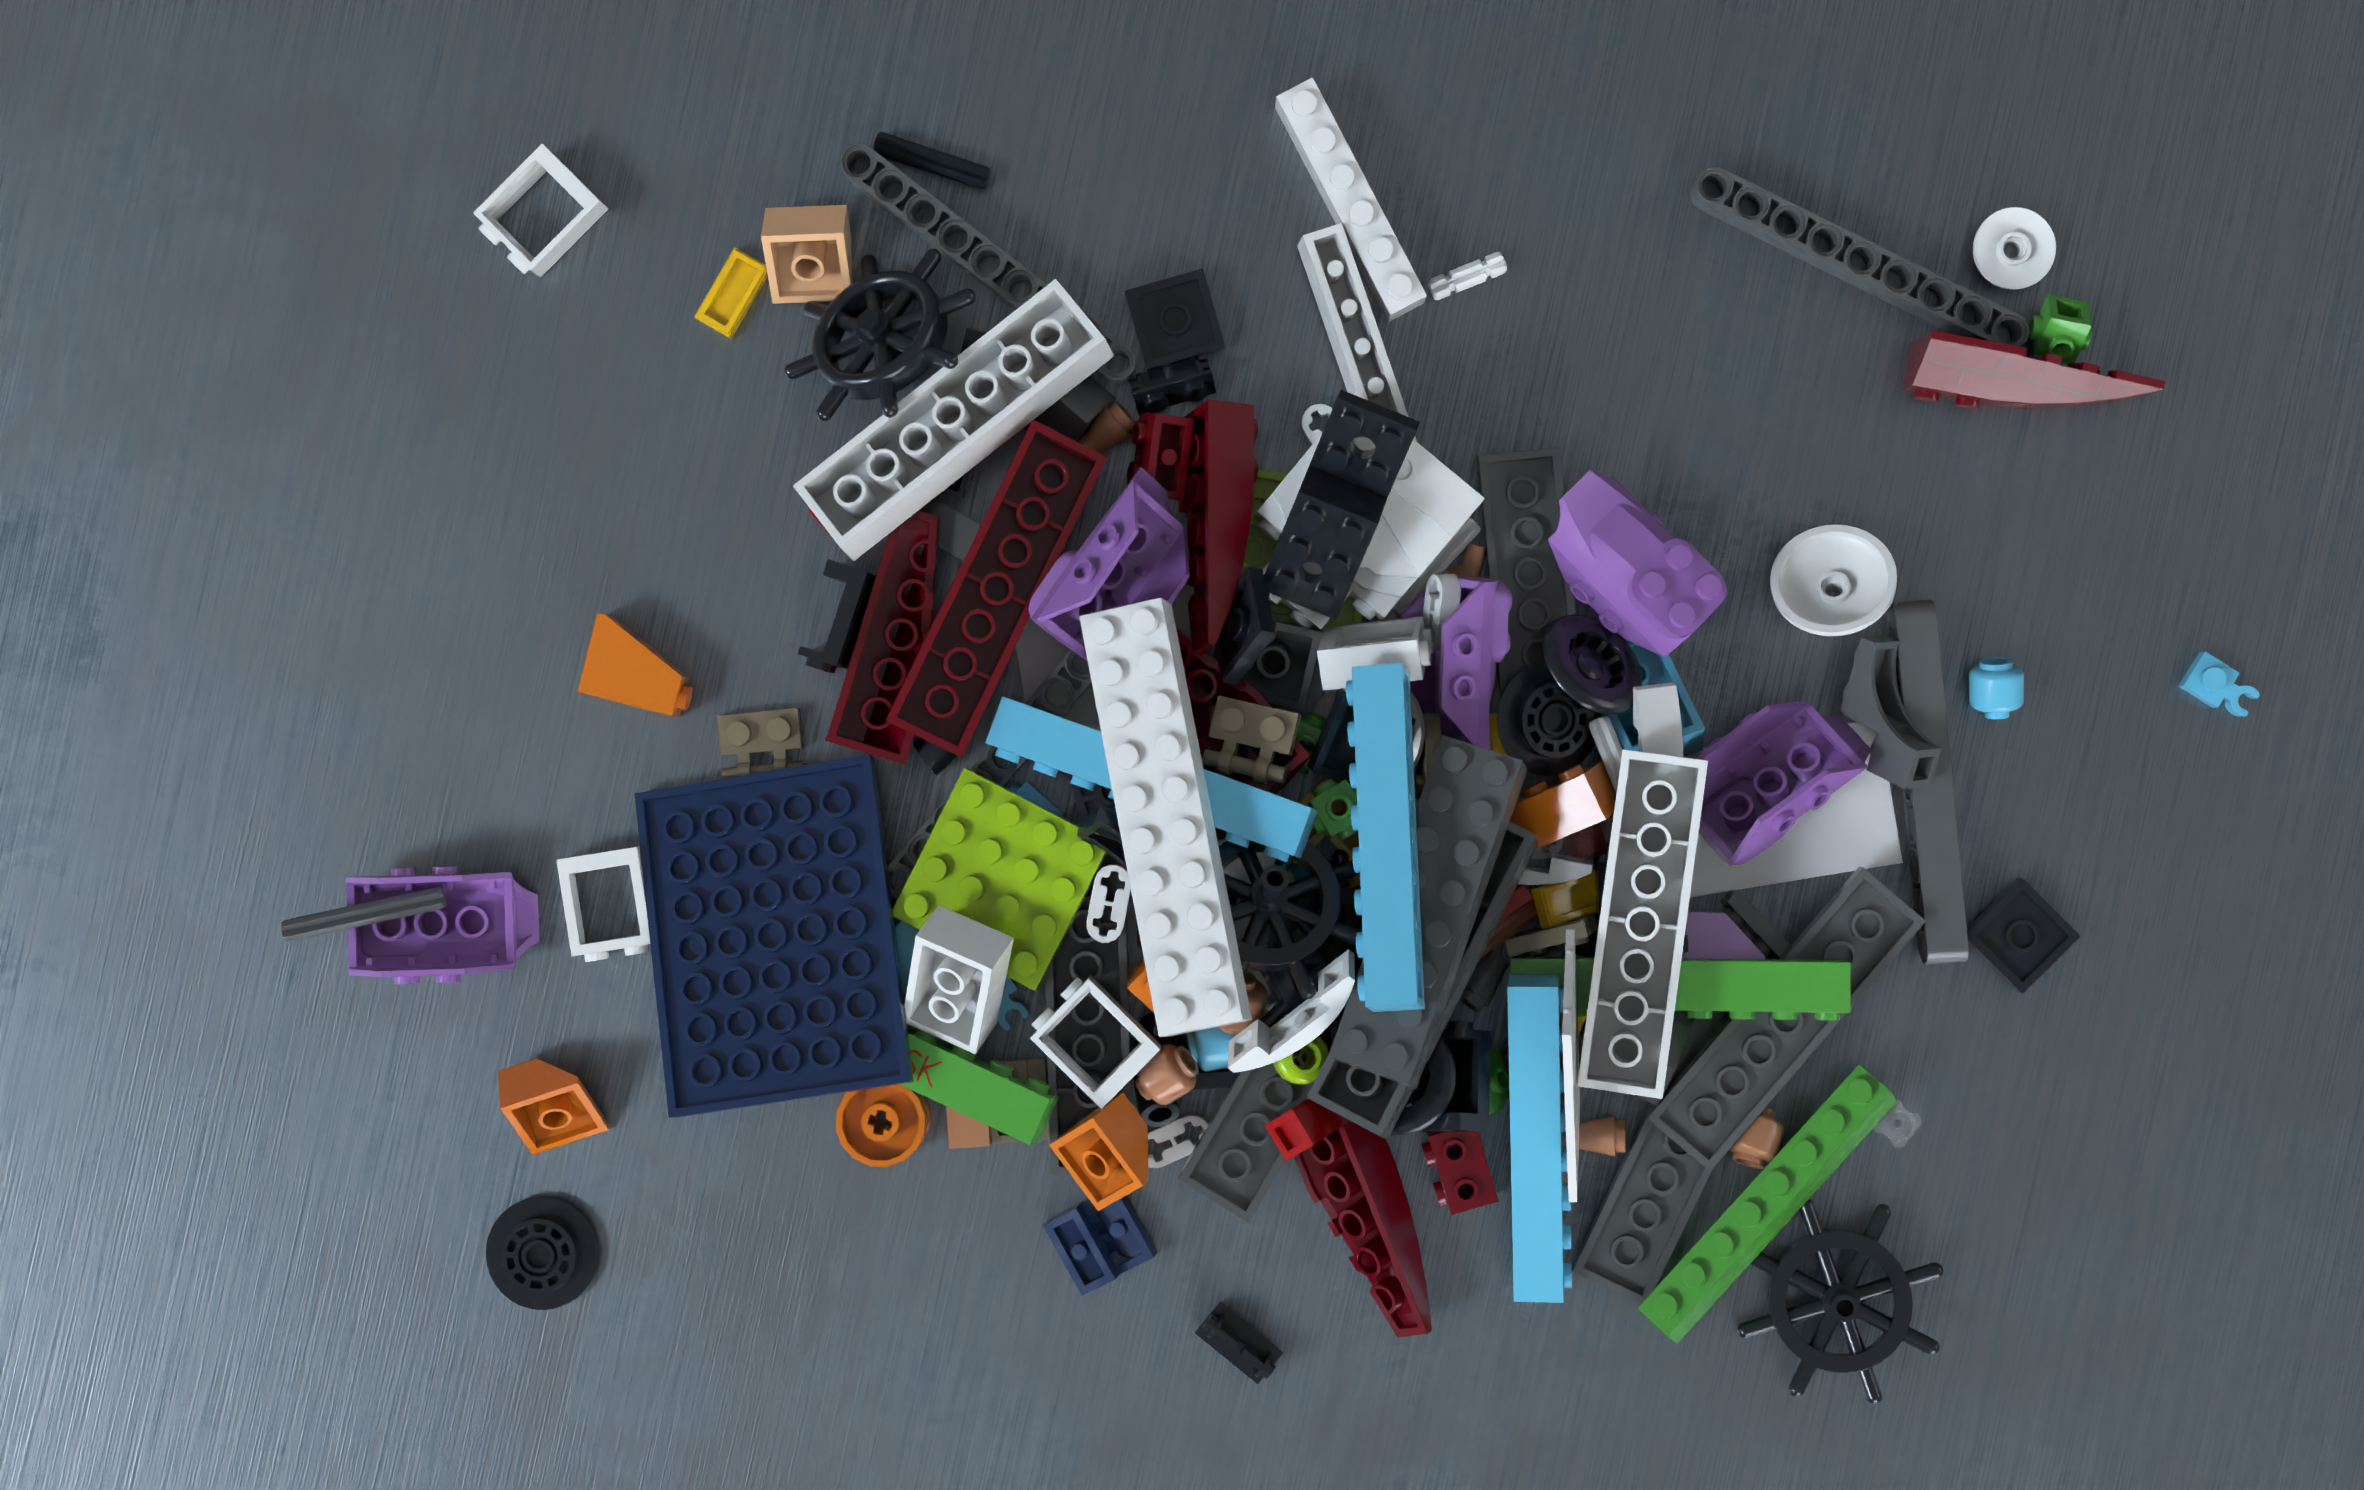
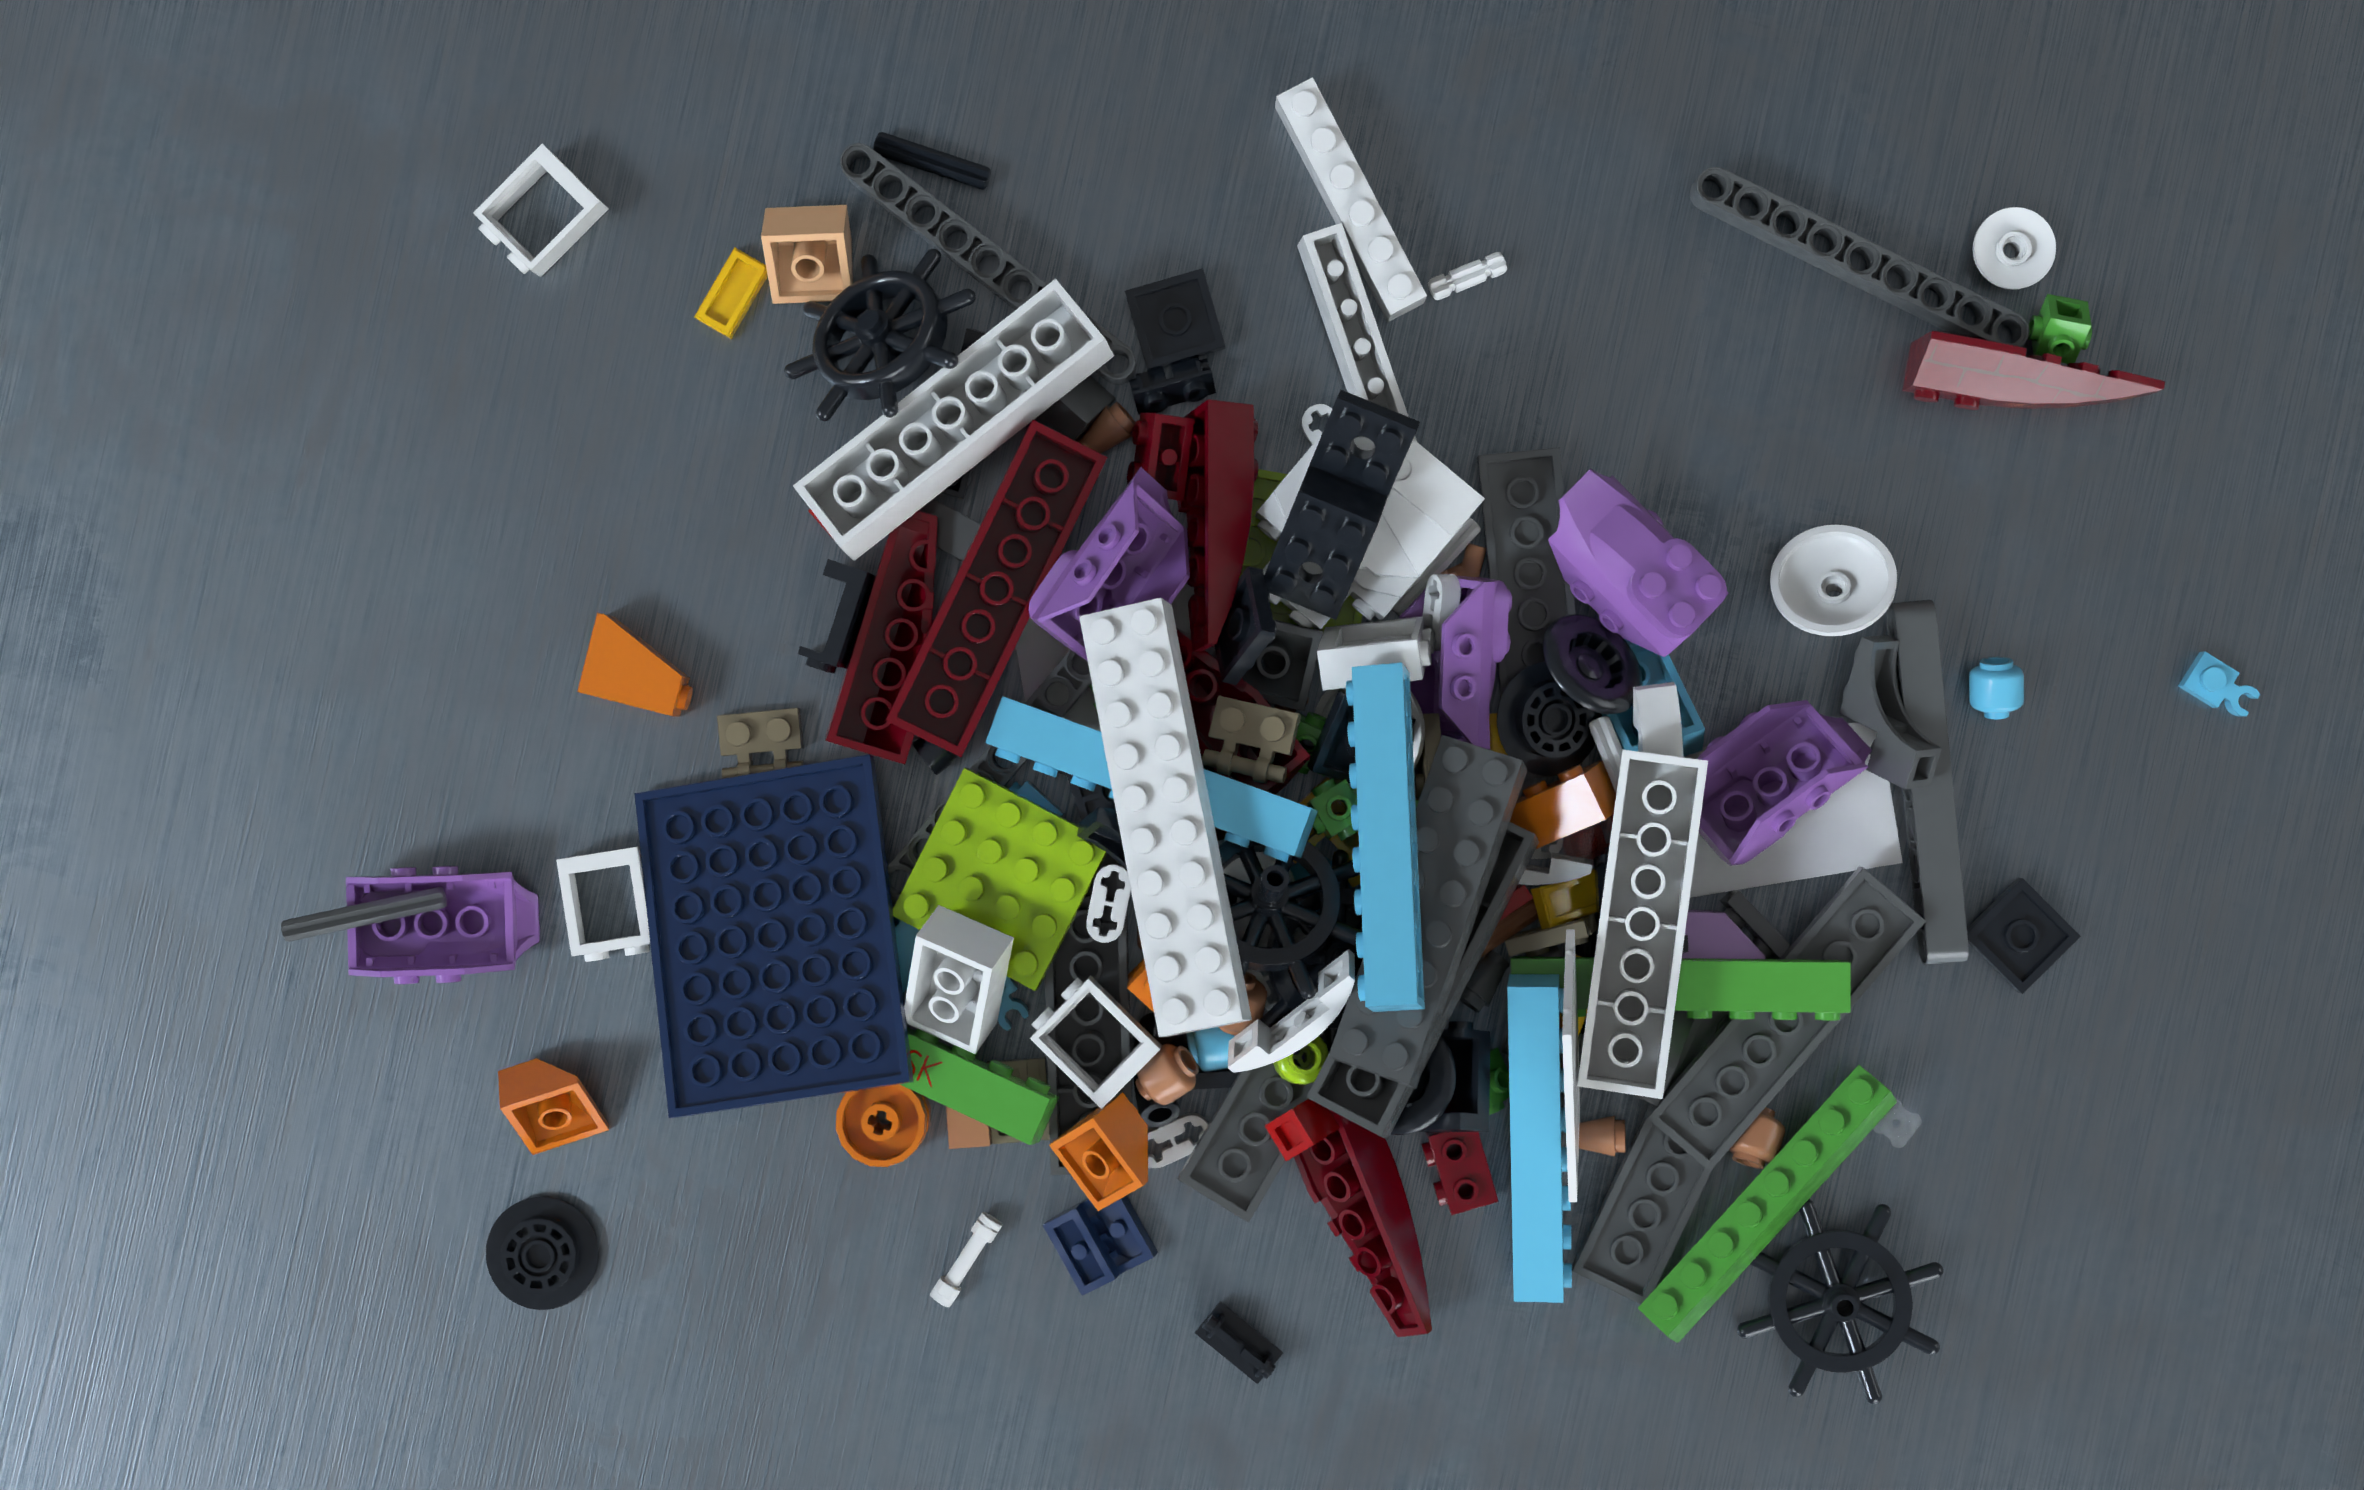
none -> white bar [930,1212,1003,1308]

